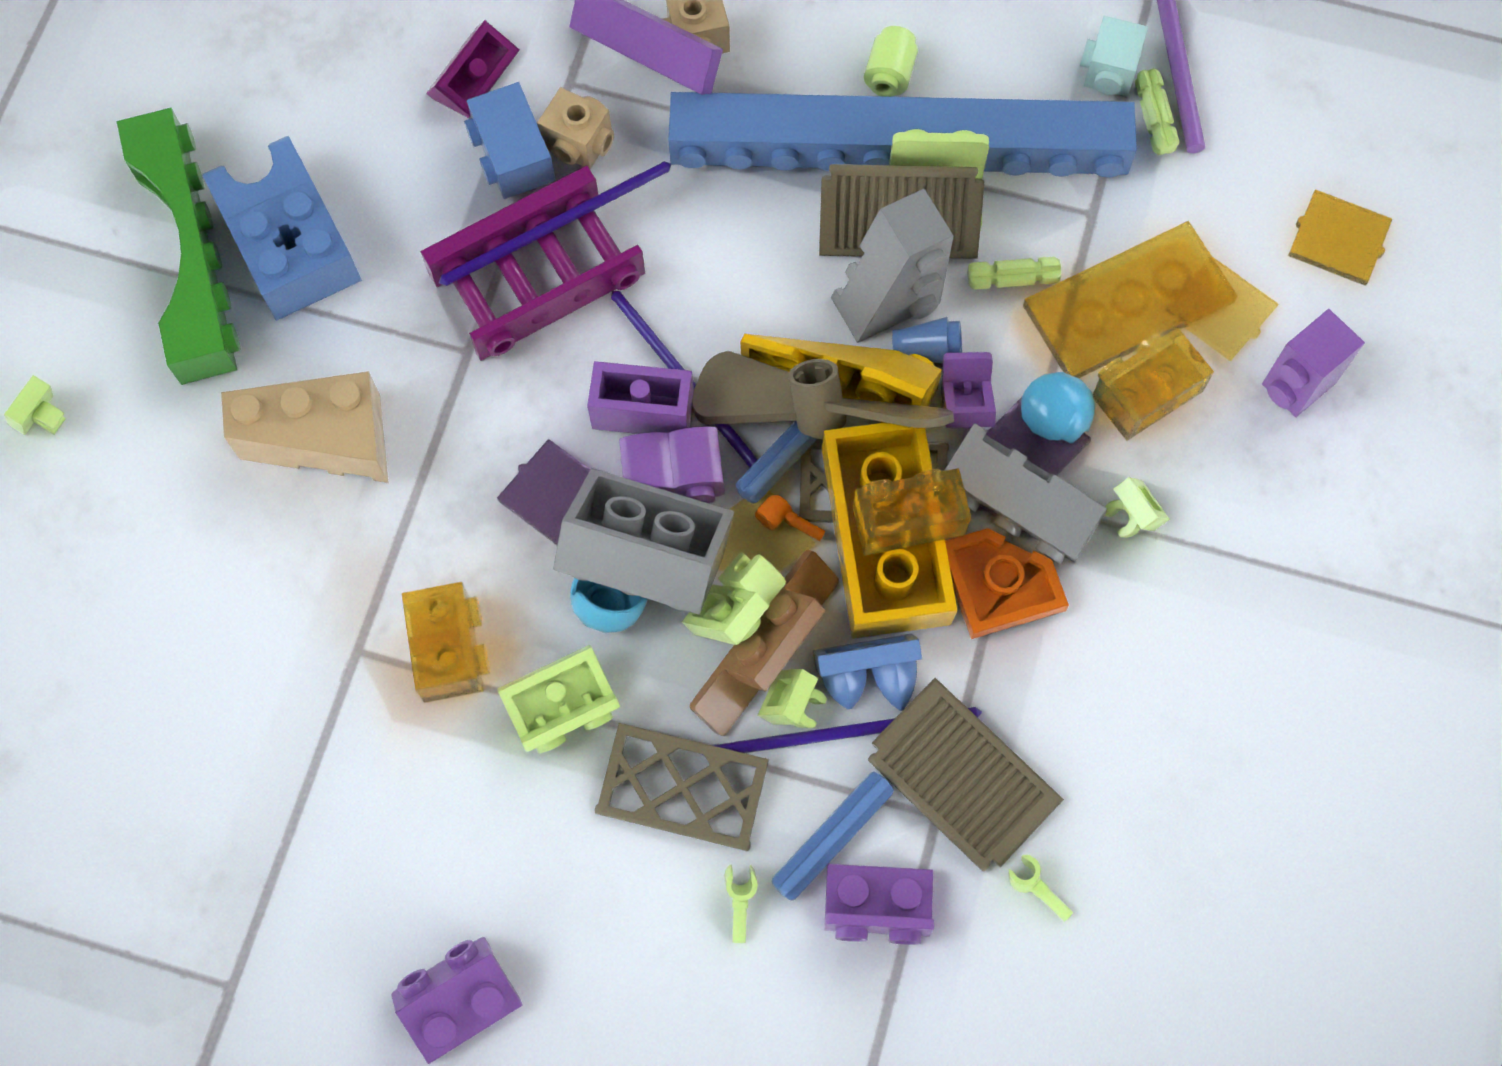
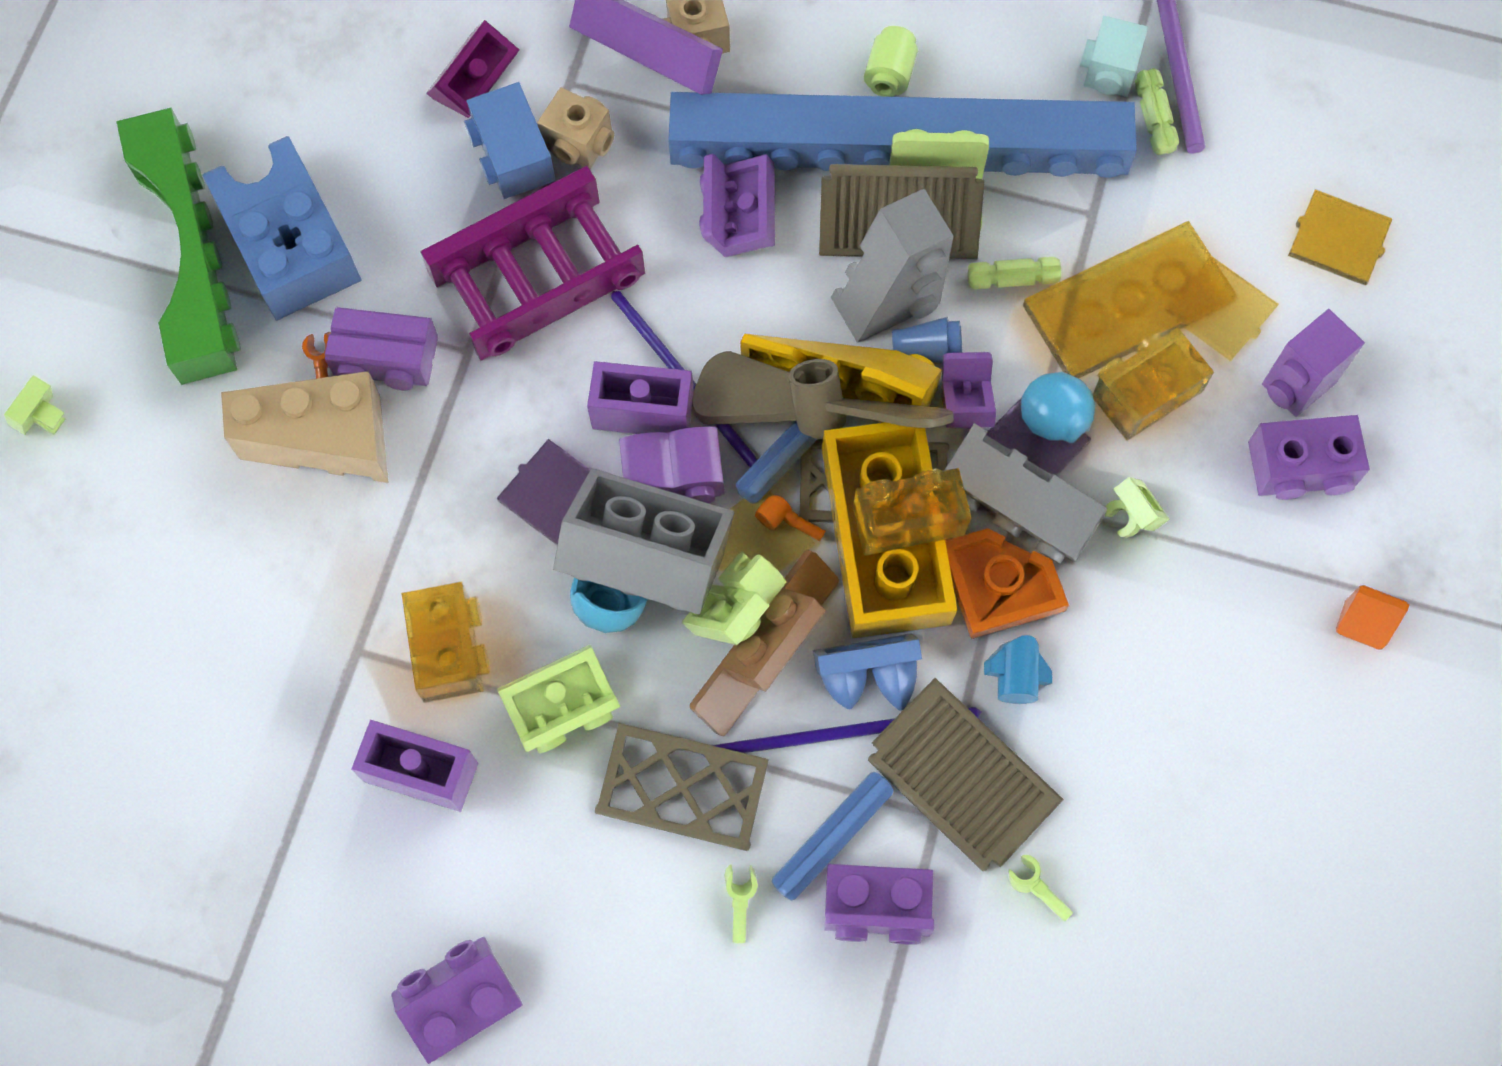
dark purple axle [439,161,671,286] -> none
yellowish green tile [758,669,827,728] -> none
none -> orange hand [302,332,331,379]
none -> medium lavender brick [325,307,438,391]
none -> medium lavender brick [351,719,479,812]
none -> medium lavender bracket [699,154,775,257]
none -> dark azure piece [984,635,1052,704]
none -> medium lavender brick [1248,415,1370,500]
none -> orange slope [1336,585,1410,650]

